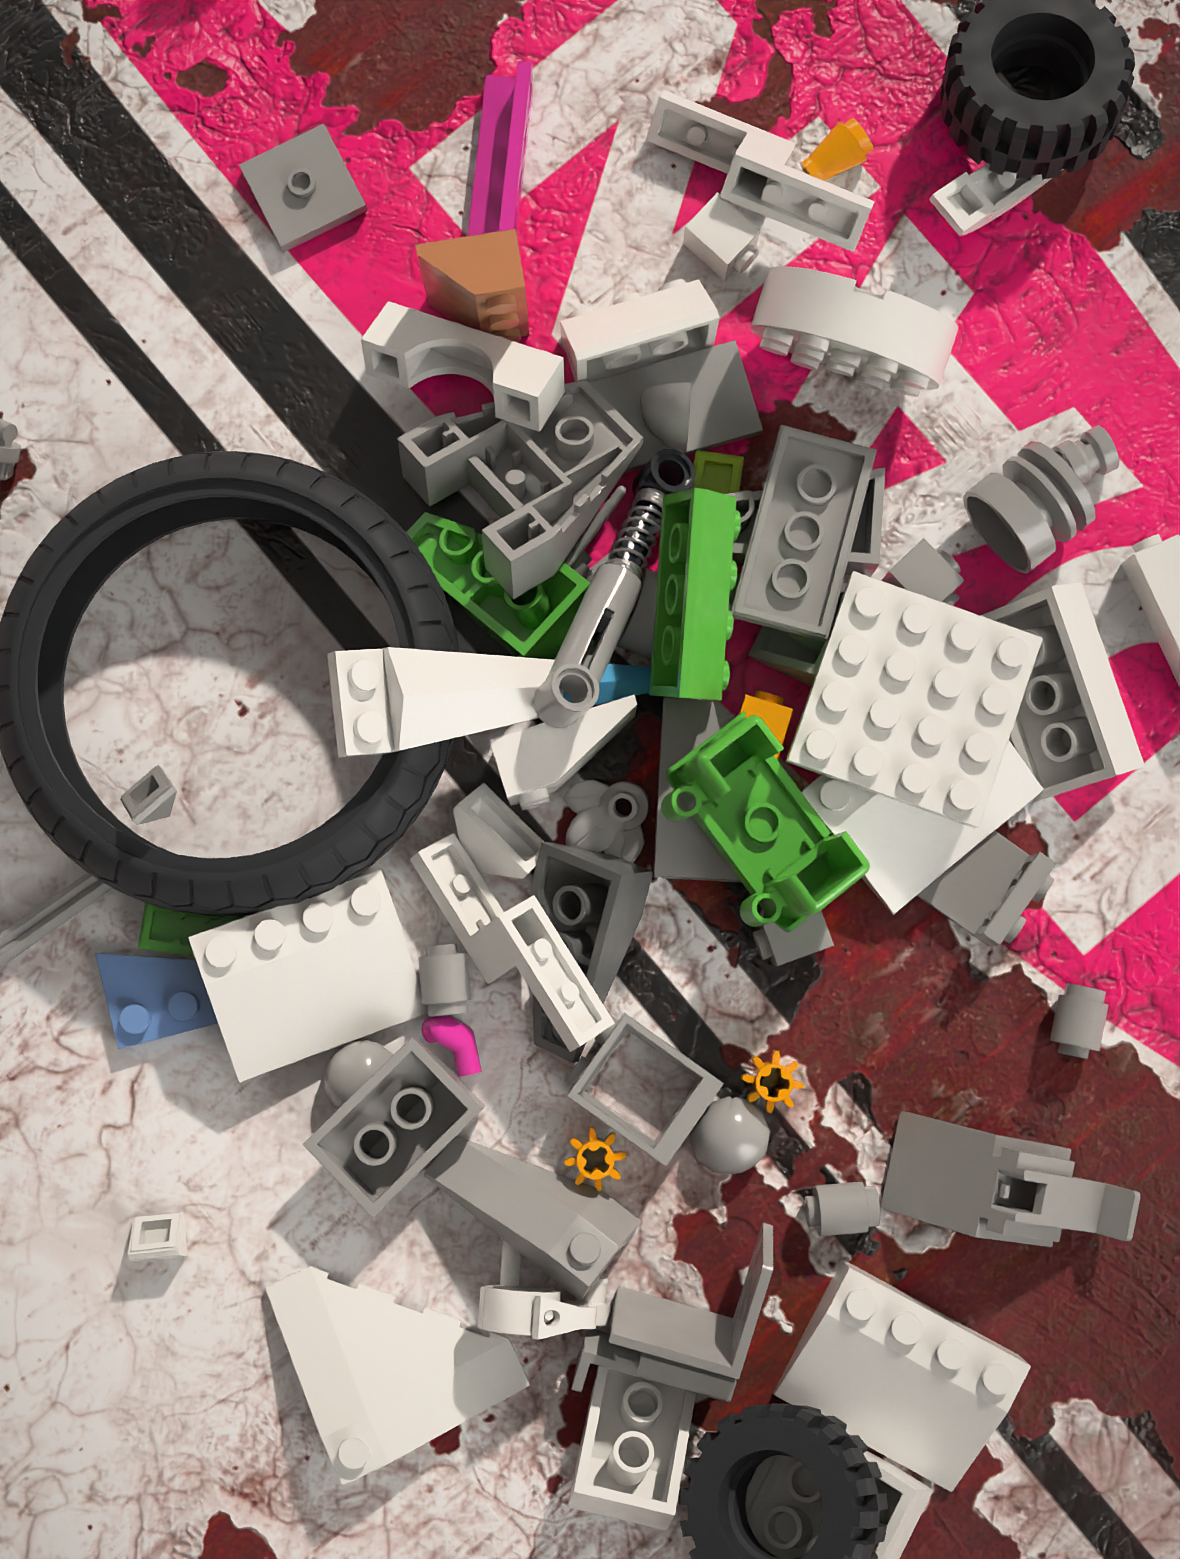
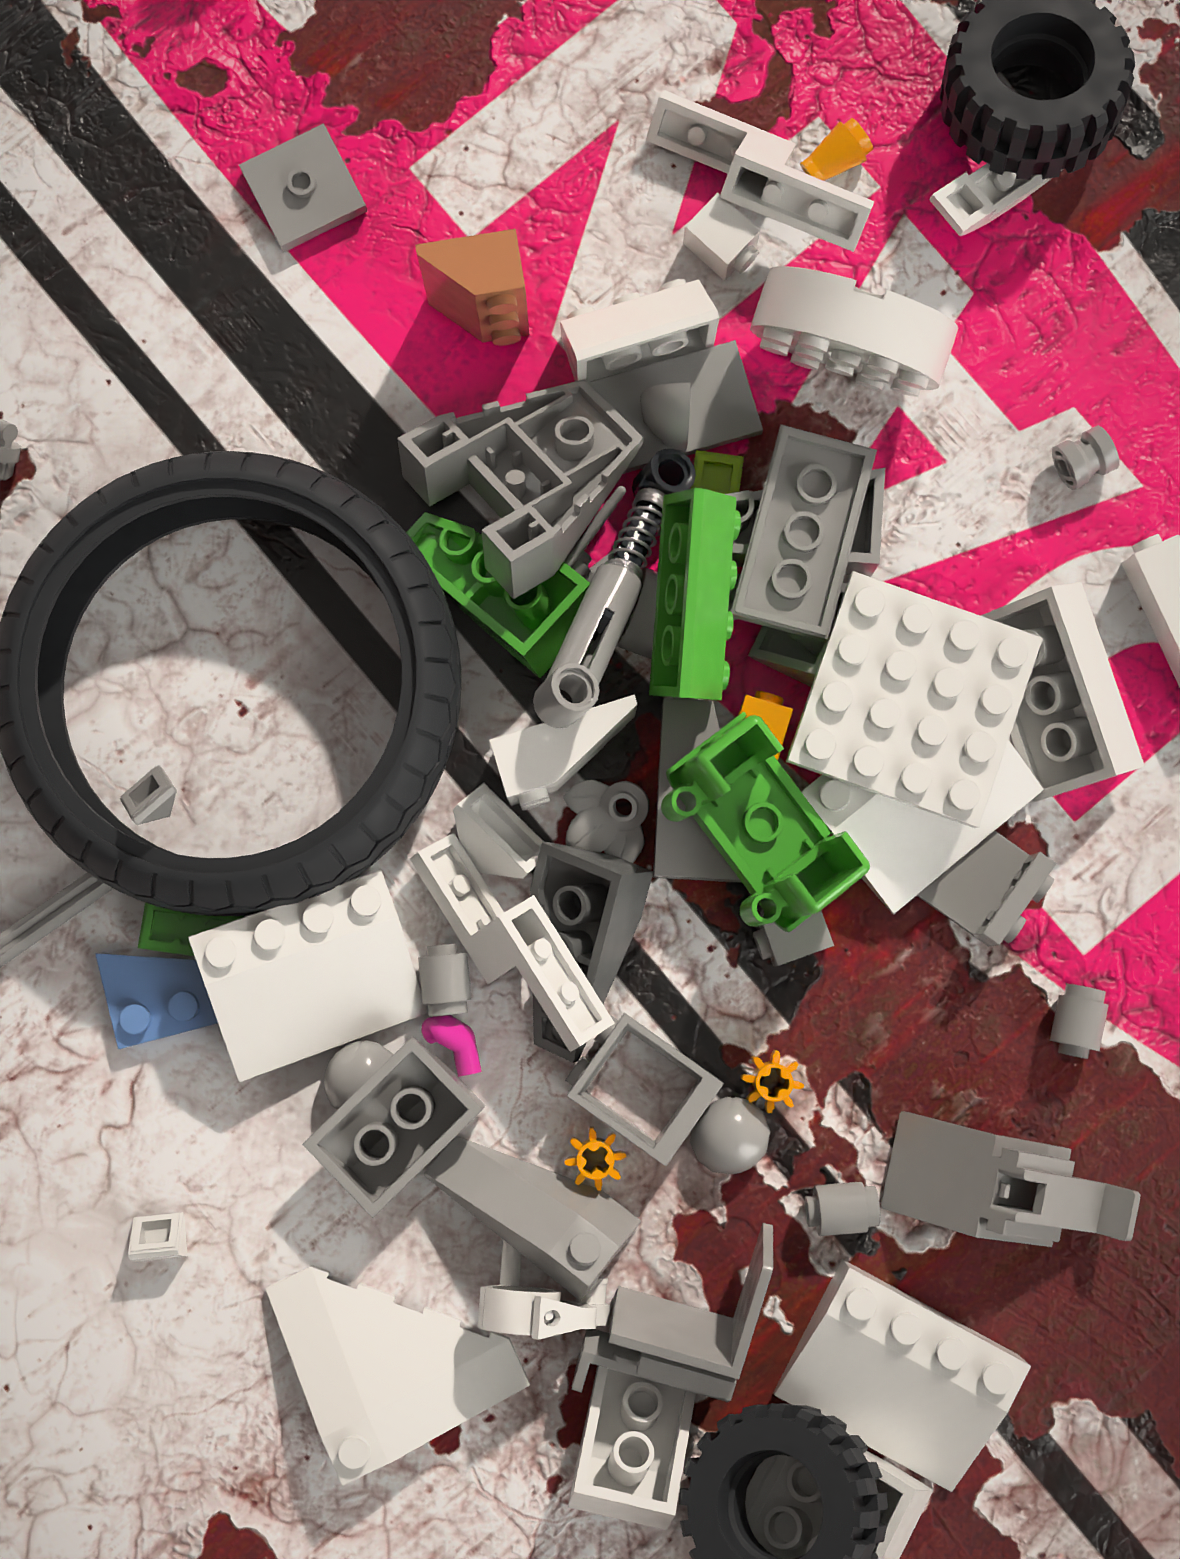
white plate [327,647,651,758] -> none
white arch [361,301,565,432] -> none
dark pink fence [468,61,534,236] -> none
light grey brick [881,538,964,606] -> none
light grey wheel [963,441,1096,574] -> none

